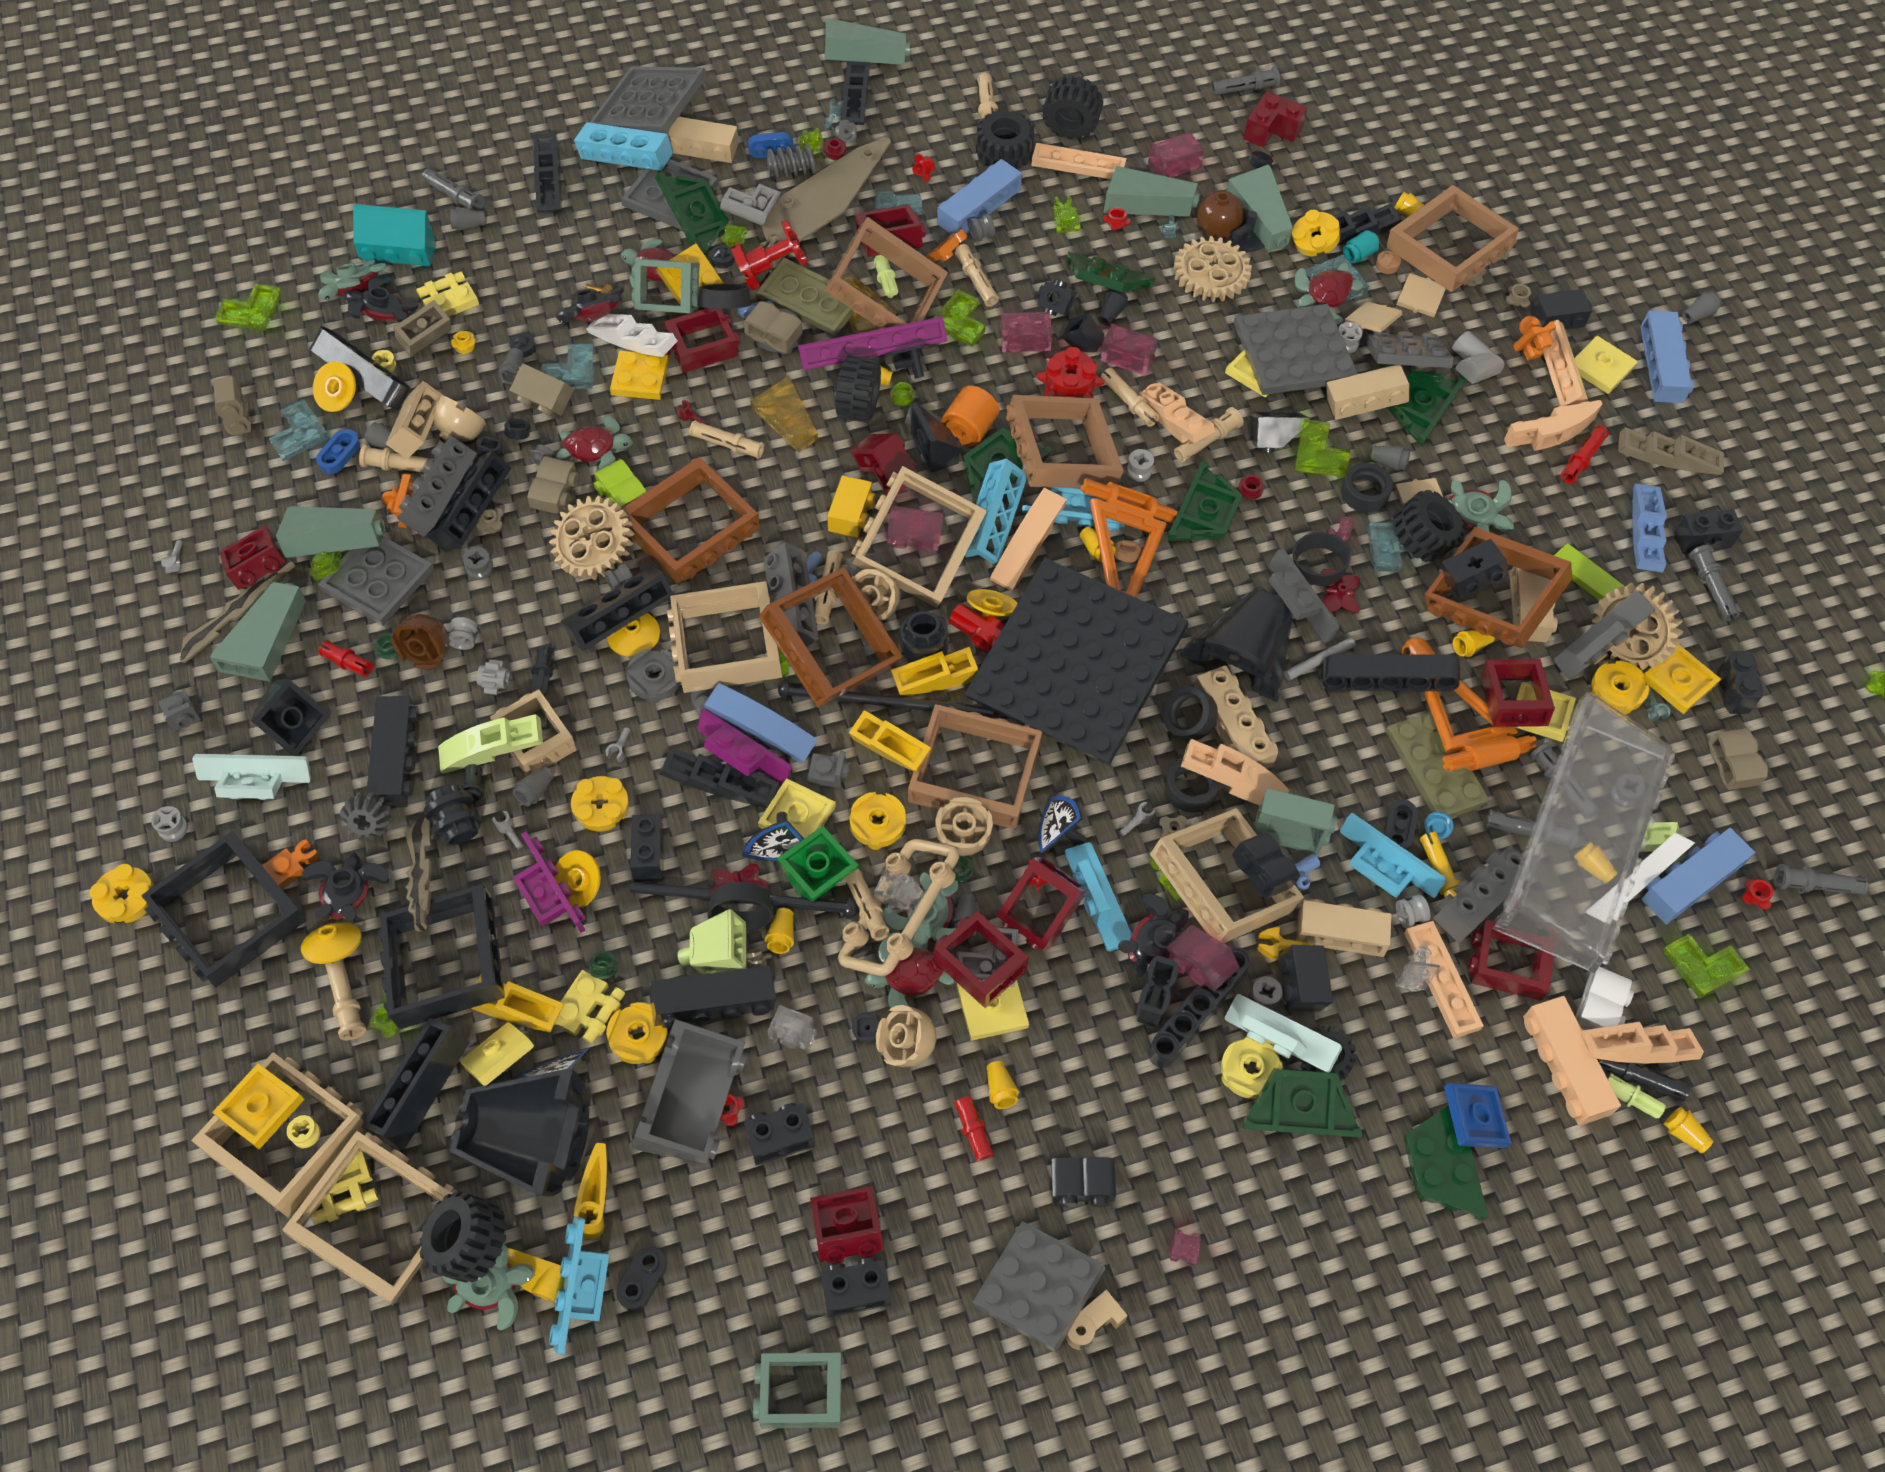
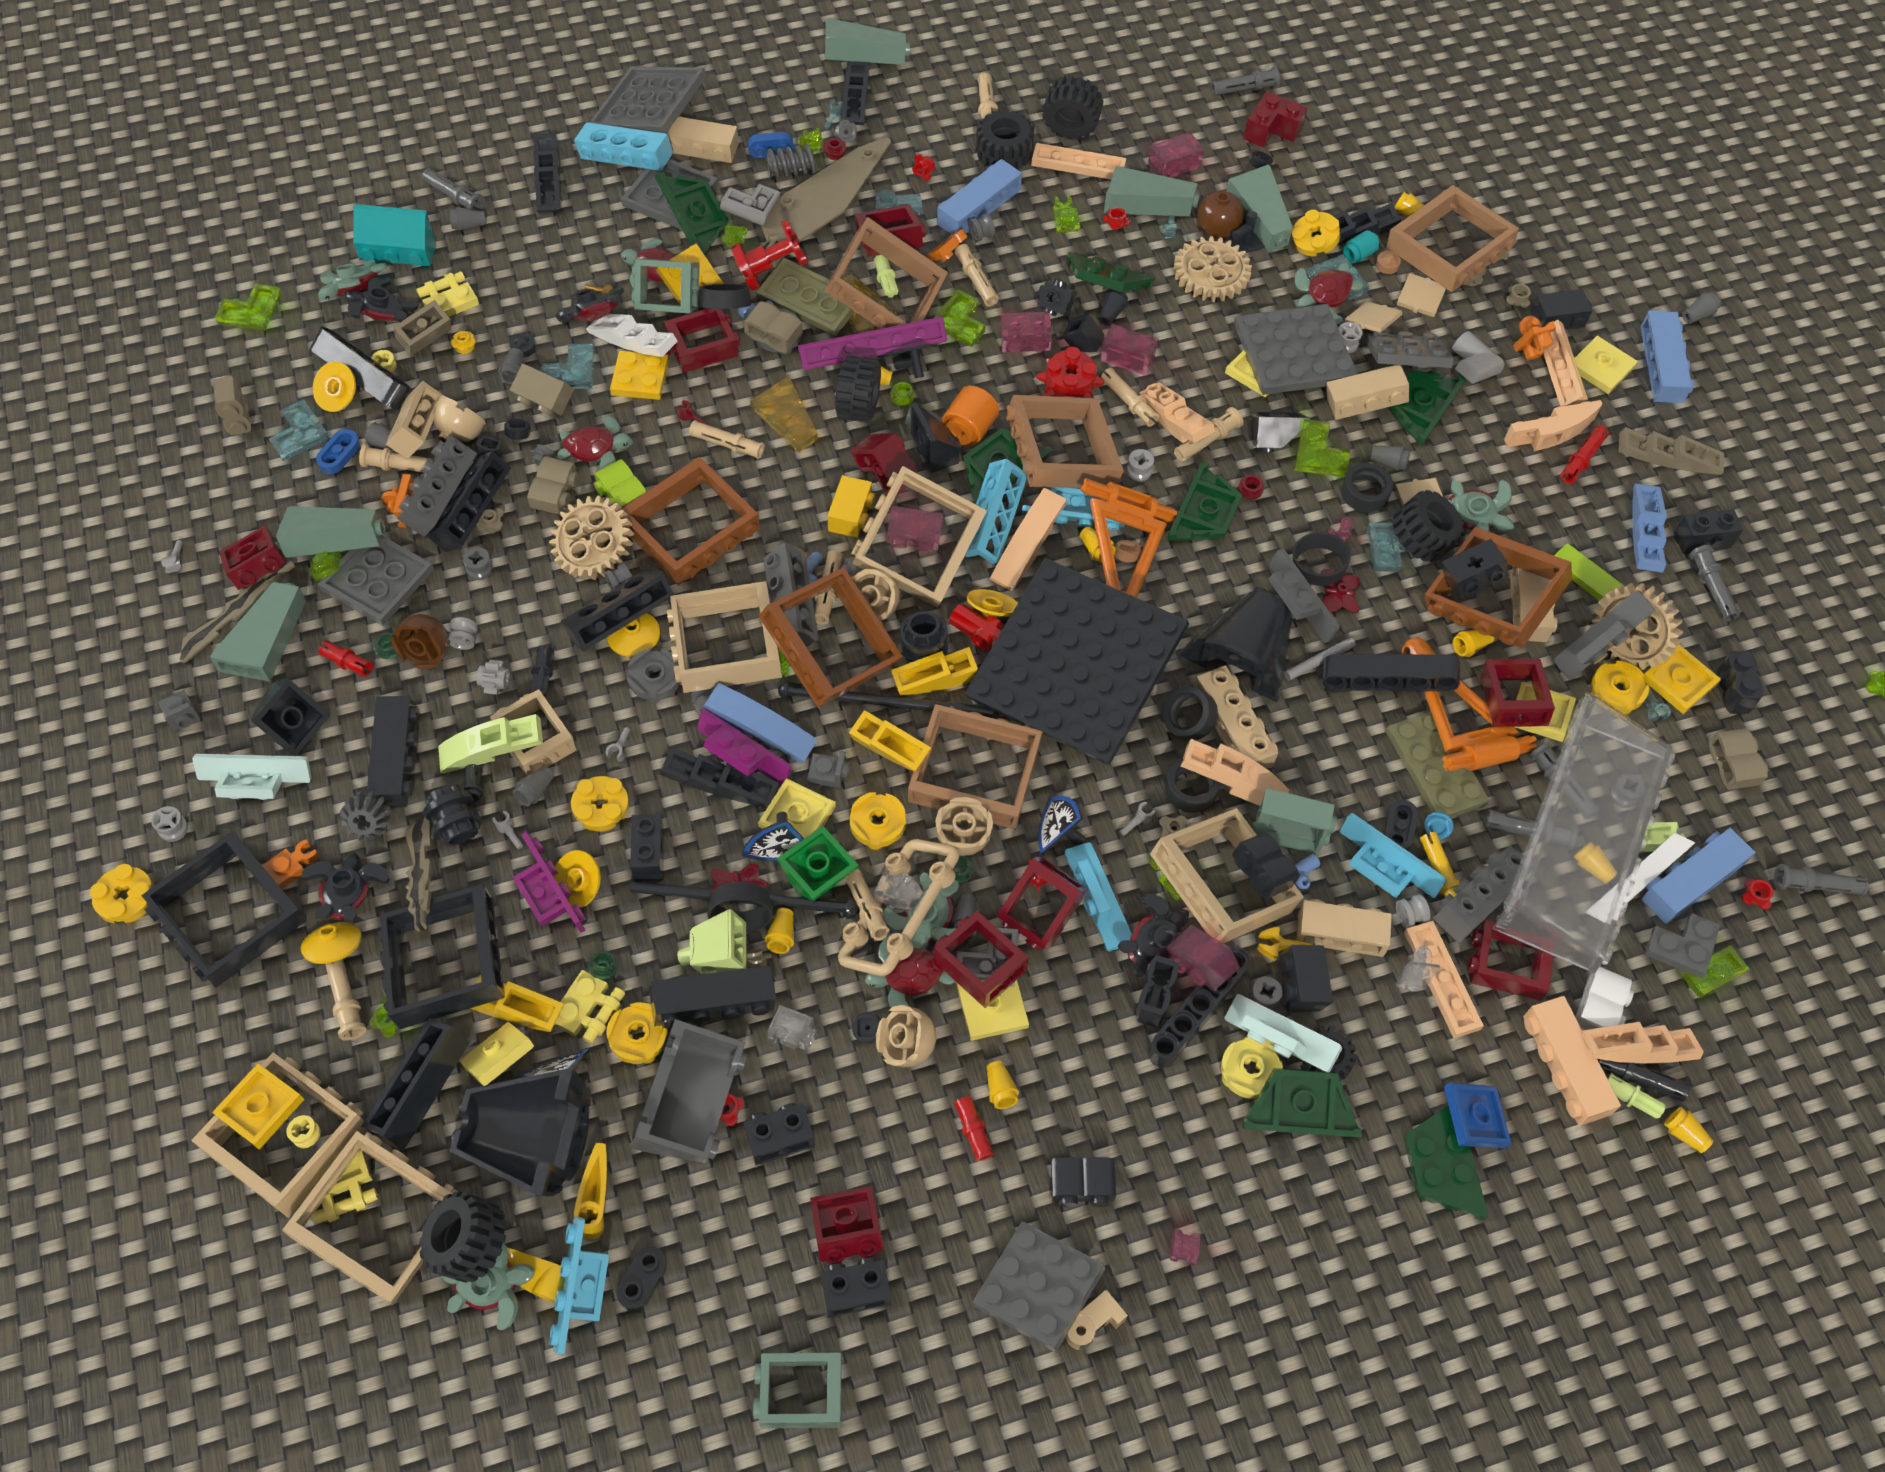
black tile [710,245,735,269] -> none
none -> dark grey plate [1645,913,1720,978]

